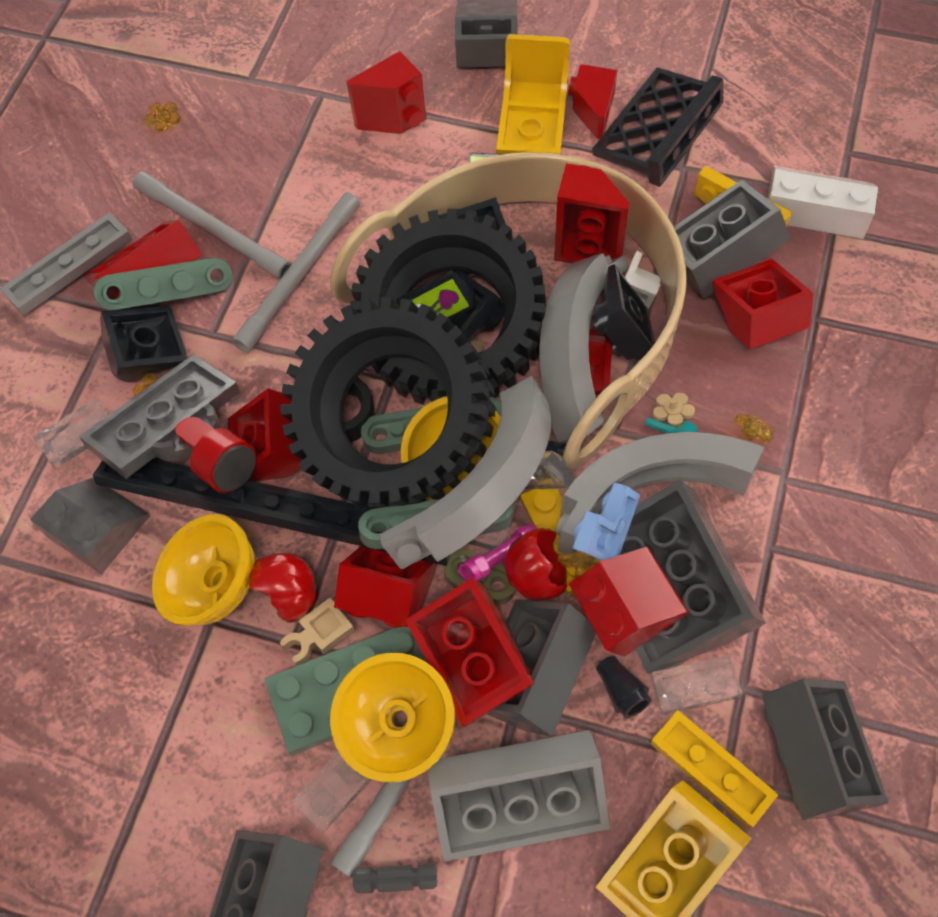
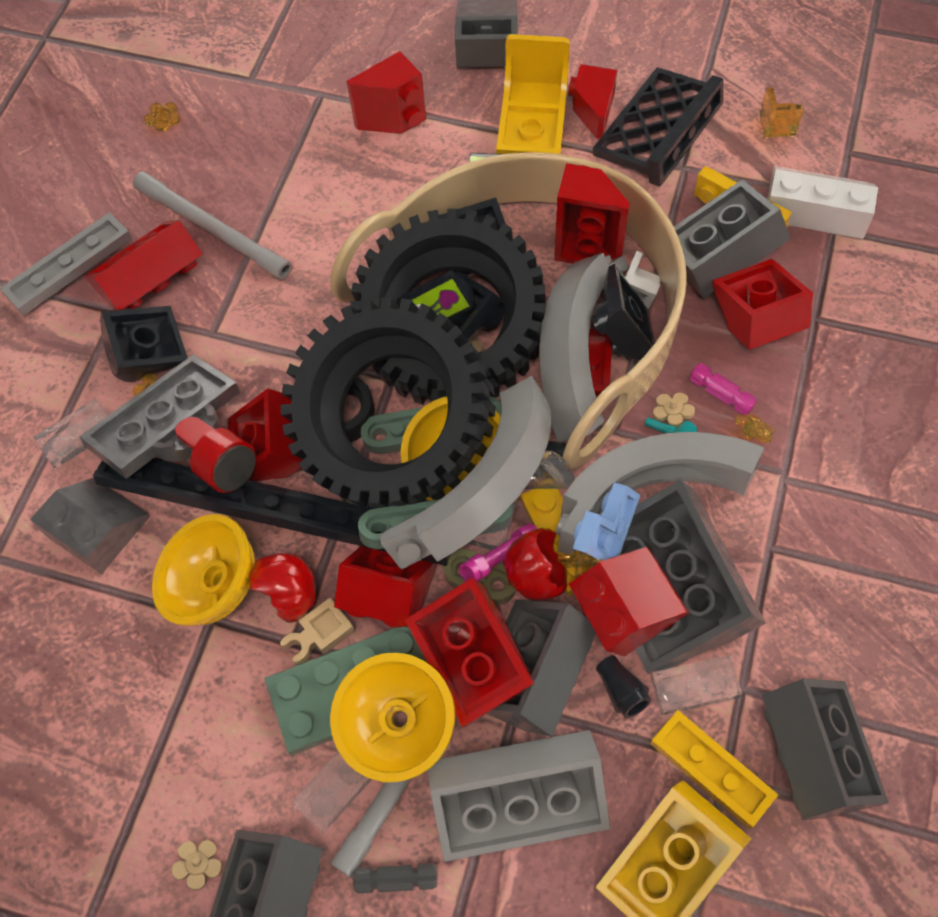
sand green plate [93,258,232,310] -> none
light grey piece [232,192,360,353] -> none
none -> tan plant [171,840,222,891]
none -> dark pink axle [689,363,757,415]
none -> clear yellow panel [759,87,804,138]

